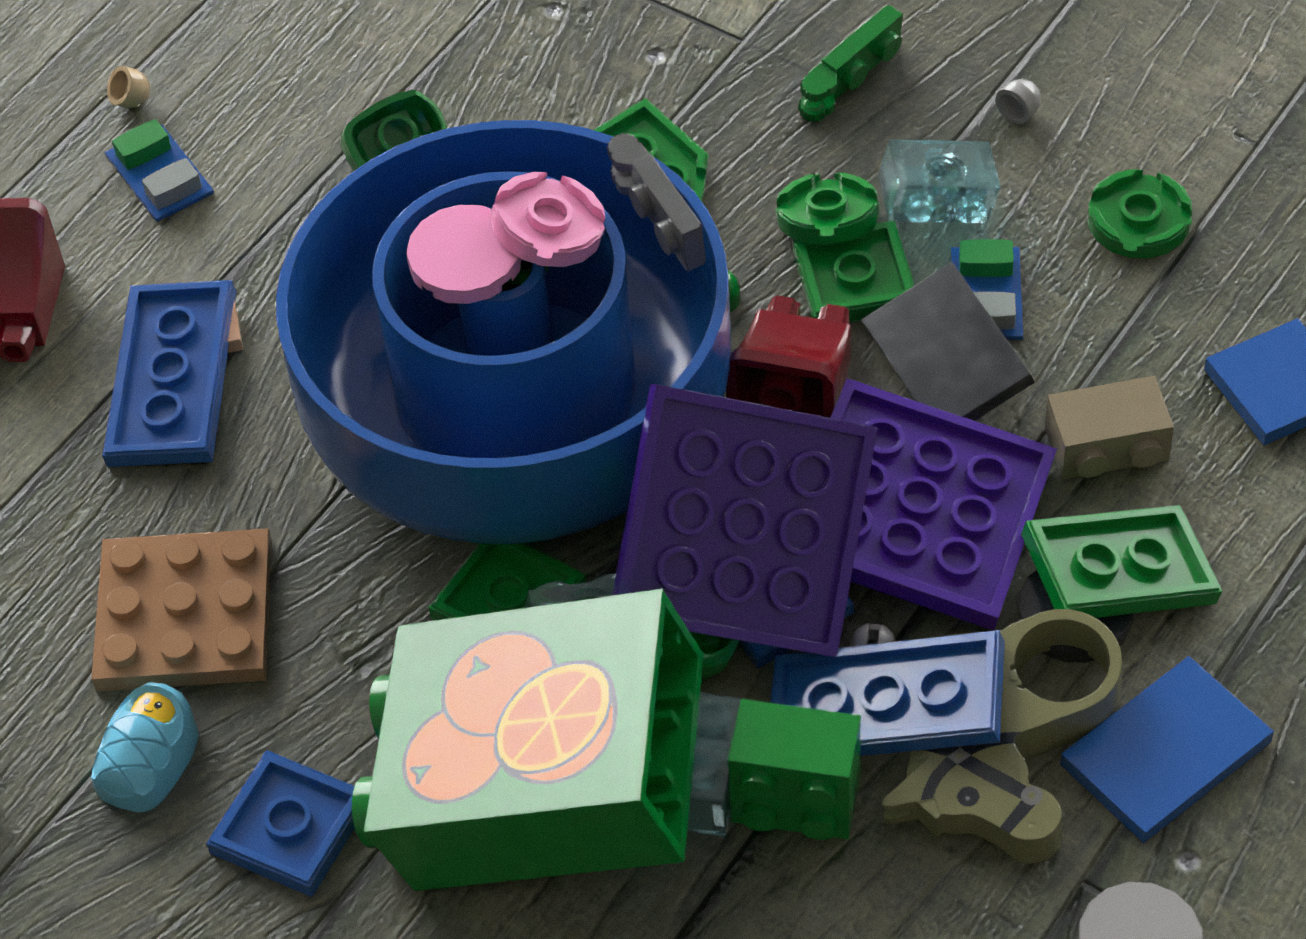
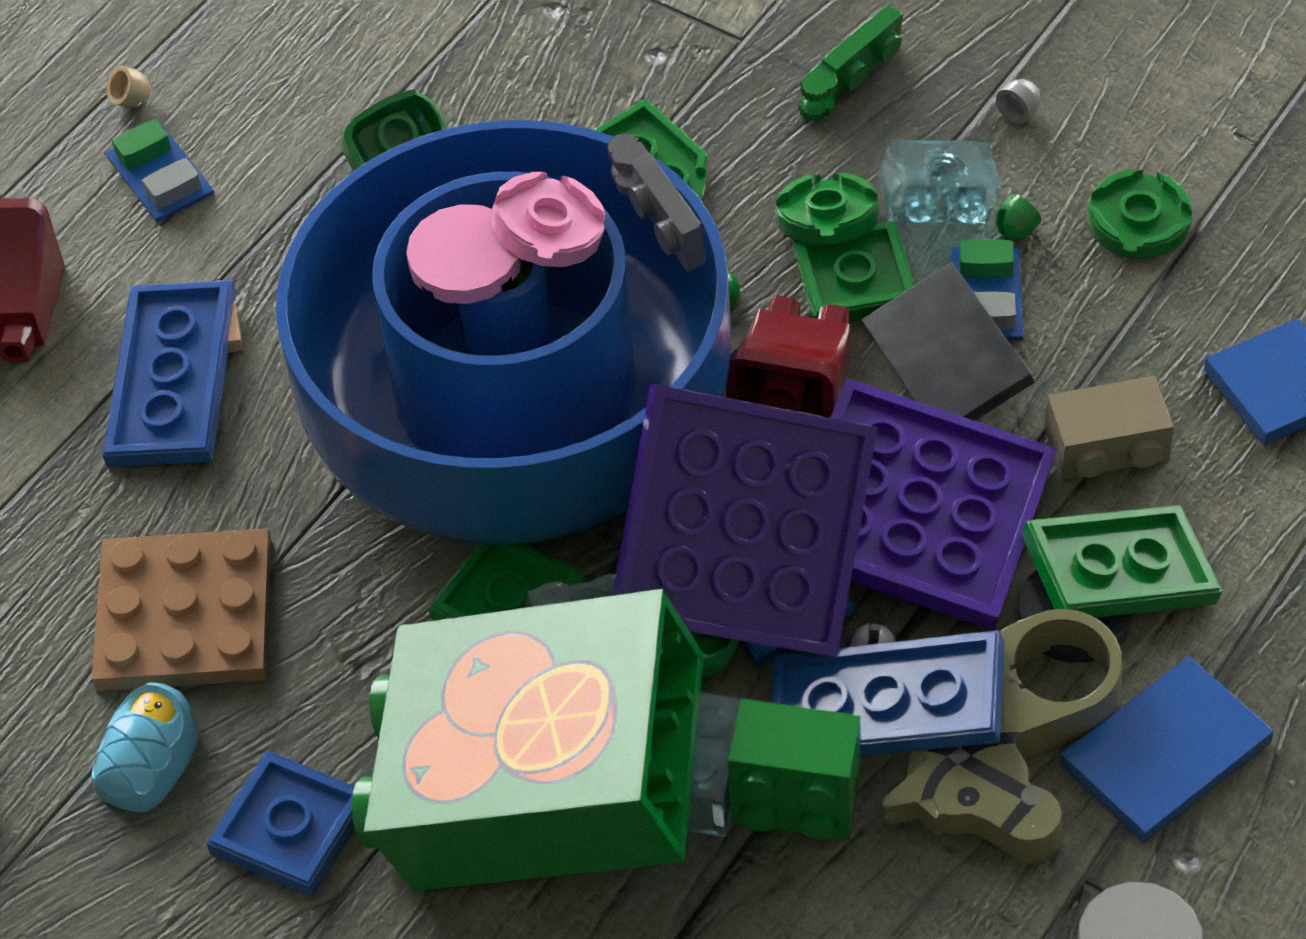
none -> green hinge [995,194,1042,240]

